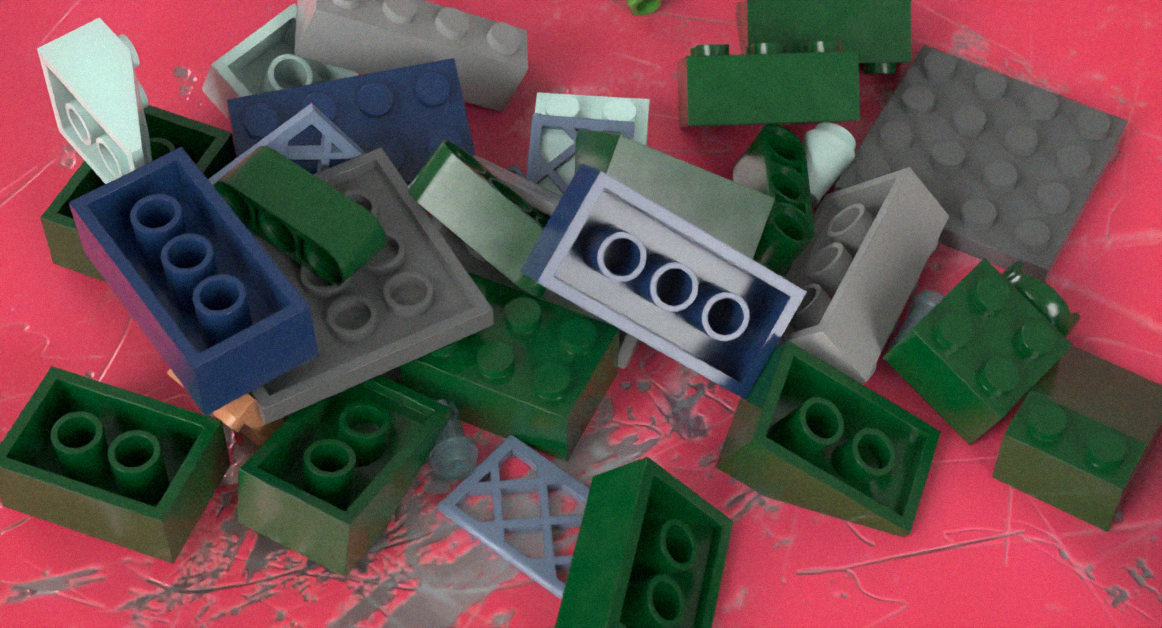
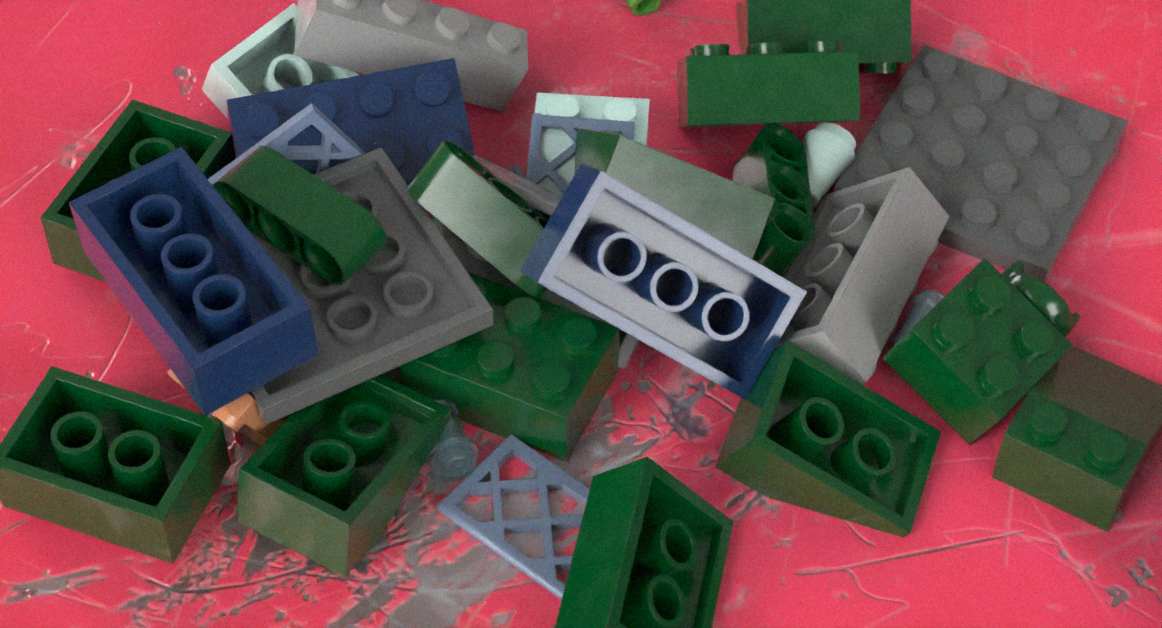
light aqua slope [37,17,152,184] -> none

